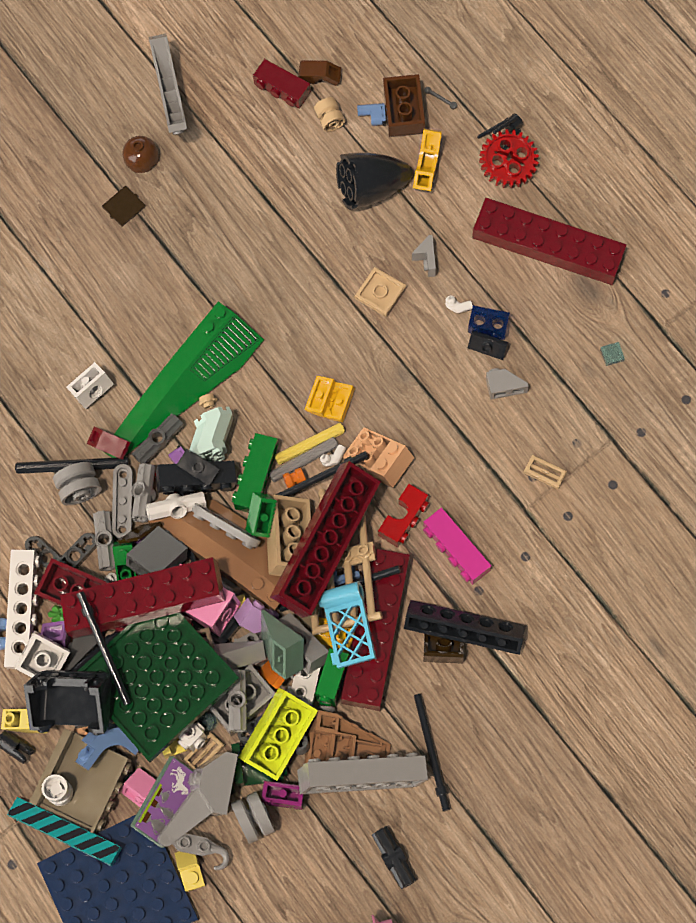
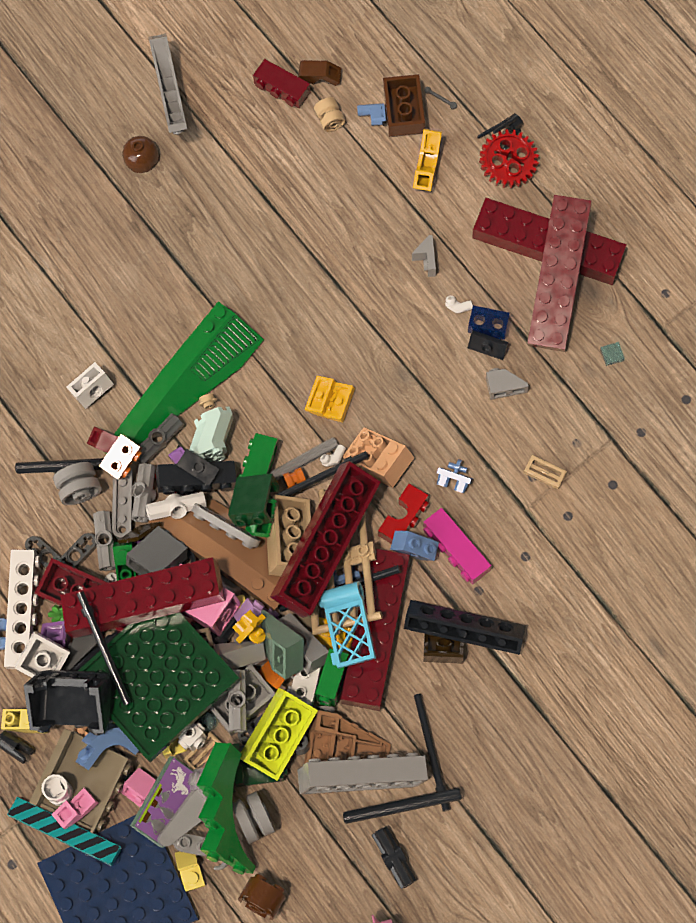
dark brown piece [102,186,146,227] -> none
magenta brick [261,781,305,810] -> none
light yellow axle [274,423,345,465] -> none
black cylinder [336,153,413,210] -> none
tan plate [354,267,406,317] -> none
none -> bright pink slope [52,788,98,829]
none -> brick [99,434,142,479]
none -> green arch [196,742,256,875]
none -> dark green panel [228,474,280,527]
none -> yellow hips [232,610,266,644]
none -> reddish brown brick [238,874,286,920]
none -> black axle [343,788,462,824]
none -> medium blue brick [390,531,439,561]
none -> hips [437,459,473,493]
none -> dark red brick [527,195,592,352]

